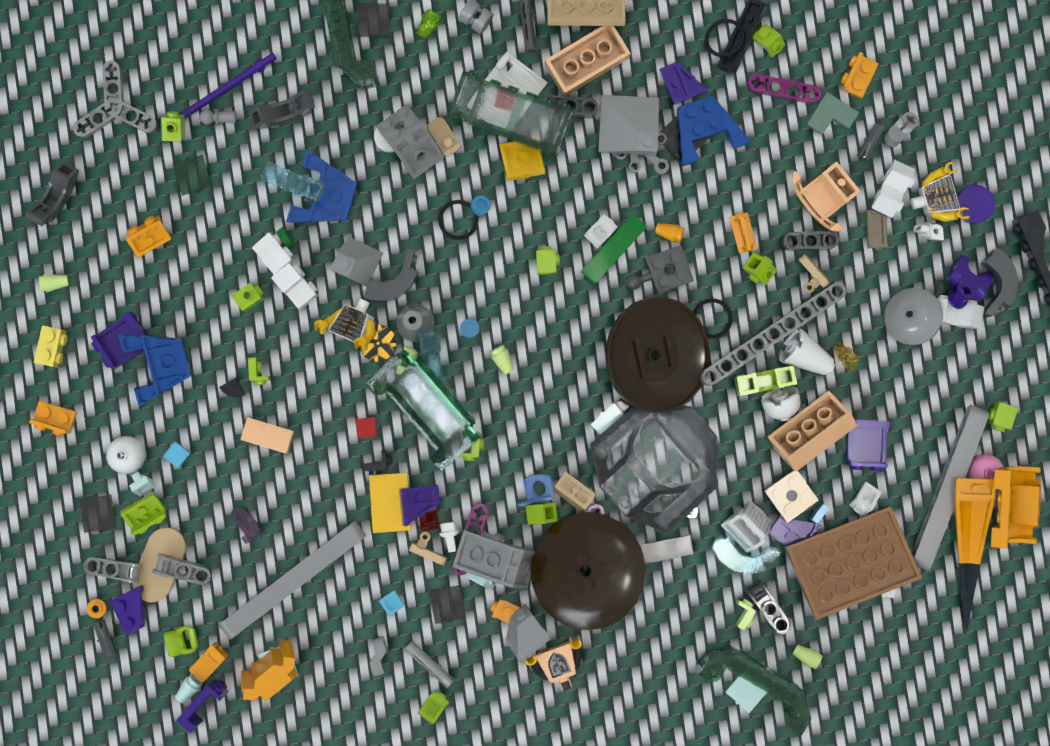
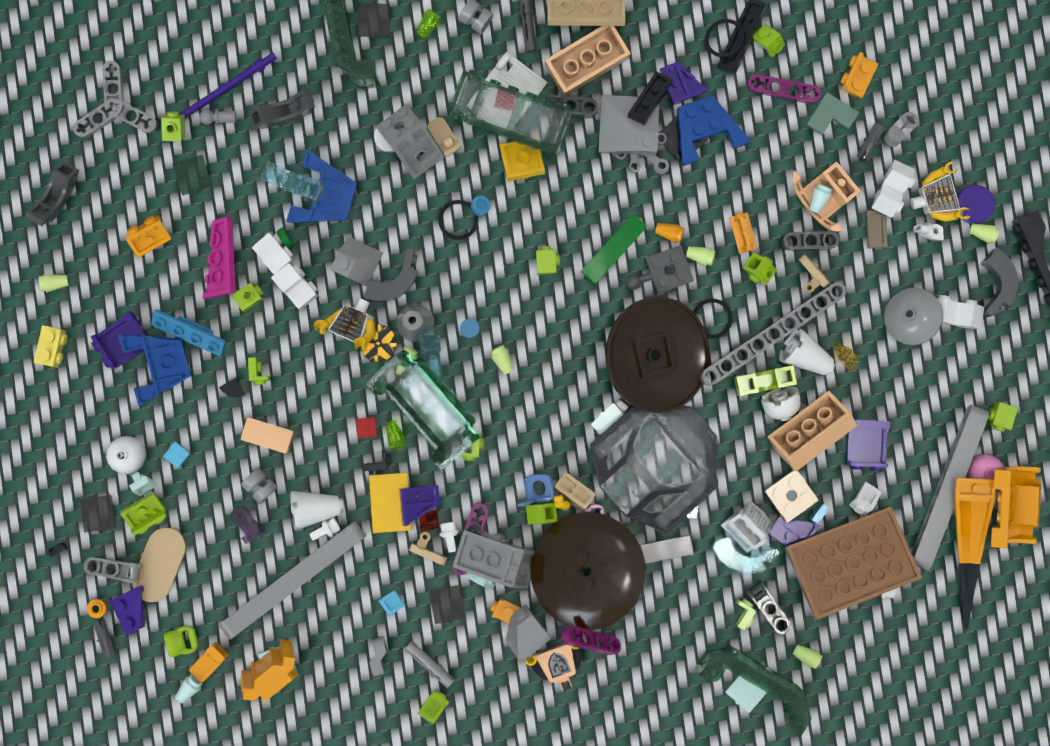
light orange bracket [29,401,77,436] -> none
light grey piece [152,553,211,585] -> none
dark purple panel [176,679,229,734] -> none
white bracket [584,214,617,249] -> none
dark purple piece [946,254,994,309] -> none
none -> black tile [47,542,68,557]
none -> dark azure bracket [151,309,226,356]
none -> dark pink wing [202,217,236,300]
none -> light grey wheel [241,468,278,504]
none -> white cone [290,491,344,530]
none -> white piece [309,517,341,541]
none -> clear neon green cone [385,420,407,450]
none -> yellow arm [553,495,570,510]
none -> magenta beam [561,626,621,655]
none -> black tile [628,71,673,125]
none -> yellowish green cone [686,246,716,266]
none -> light aqua cone [809,183,832,213]
none -> yellowish green cone [969,223,1000,244]

